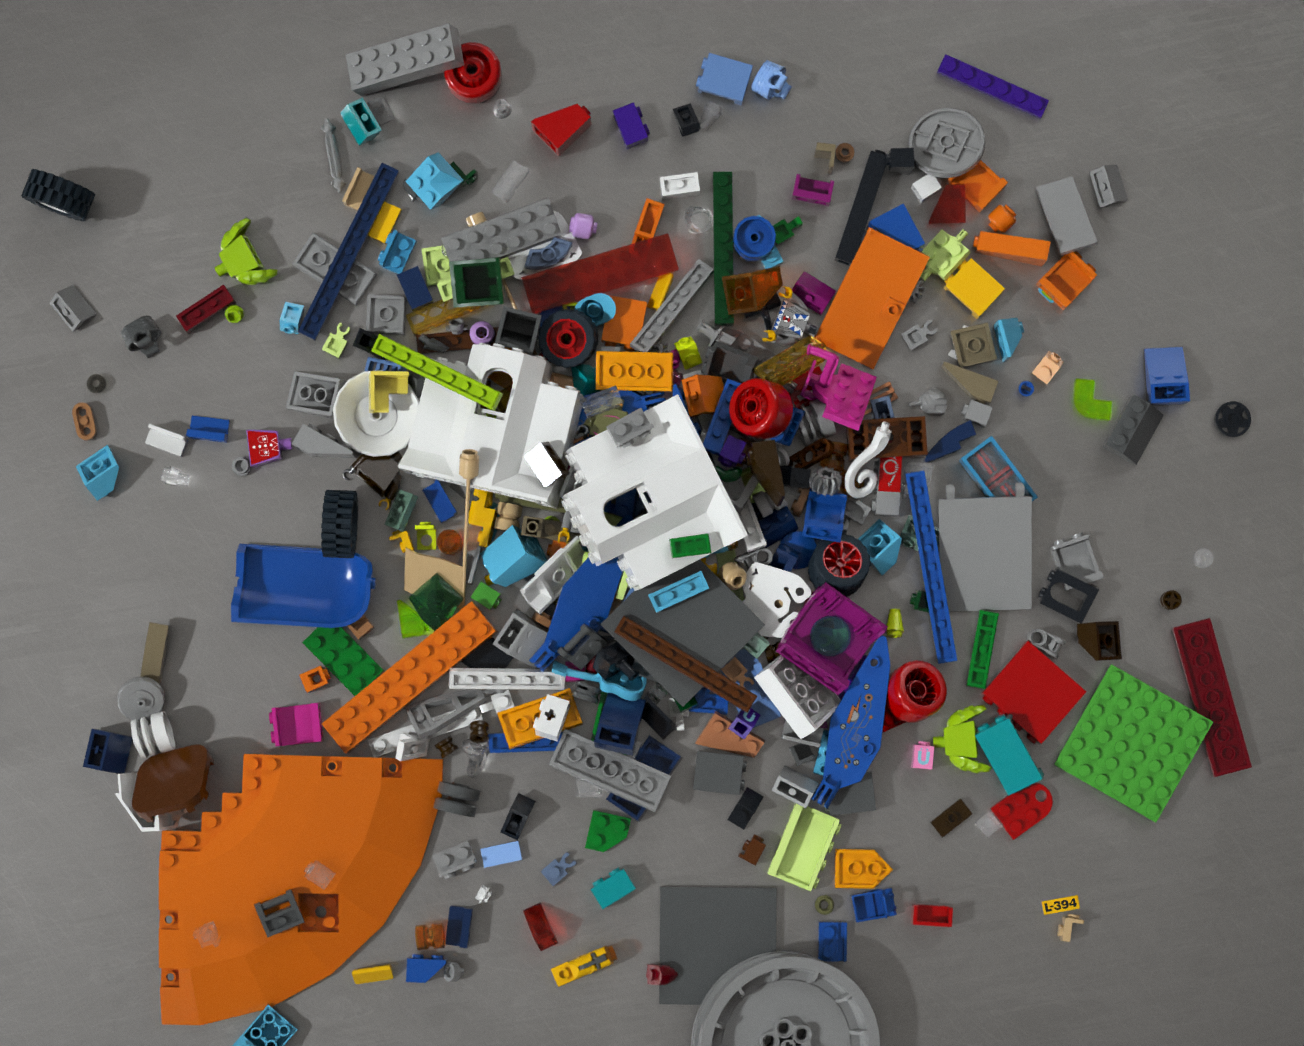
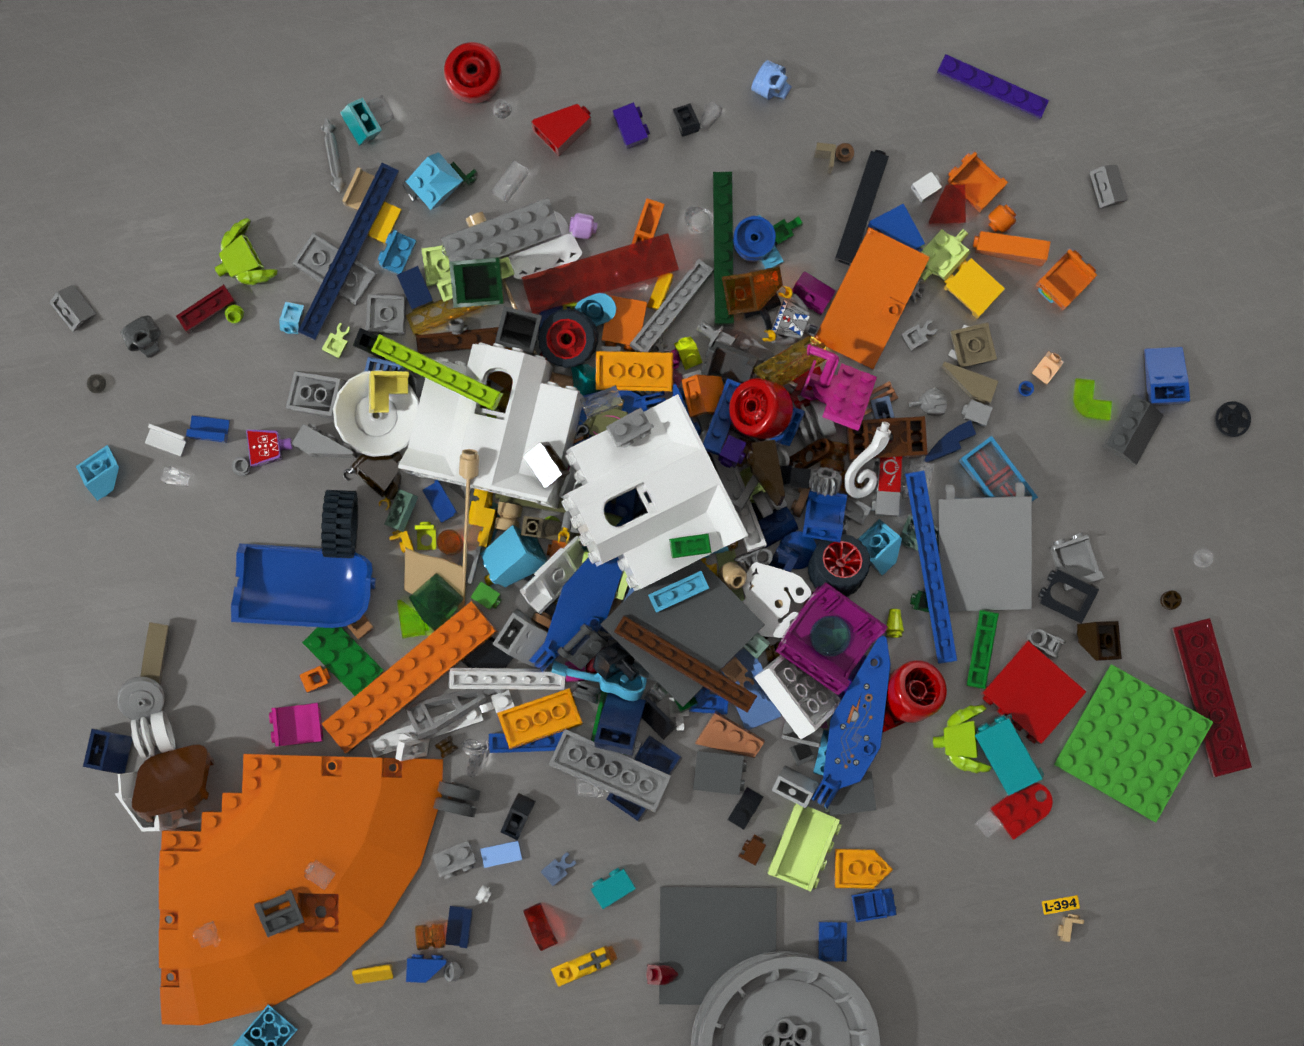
black wheel [21,169,95,221] -> none
medium nougat plate [72,402,97,441] -> none
light grey brick [346,23,464,96] -> none
dark grey bar [419,333,450,352] -> none
dark brown wheel [469,720,489,743] -> none
lavender head [470,321,495,345] -> none
sand blue tile [524,237,572,270] -> none
white brick [533,694,570,742] -> none
green plate [585,810,631,852] -> none
white panel [660,172,700,200] -> none
medium blue panel [696,53,753,106] -> none
dark green arm [715,465,742,483] -> none
dark purple brick [728,708,761,739] -> none
magenta panel [792,174,834,206] -> none
olive plate [815,895,834,915] -> none
black slope [886,148,914,175] -> none
light grey plate [909,108,985,178] -> none
bright pink brick [911,741,934,770] -> none
red panel [911,904,953,927] -> none
dark brown plate [930,798,973,838] -> none
medium azure slope [993,318,1024,362] -> none
light grey tile [1036,176,1098,255] -> none

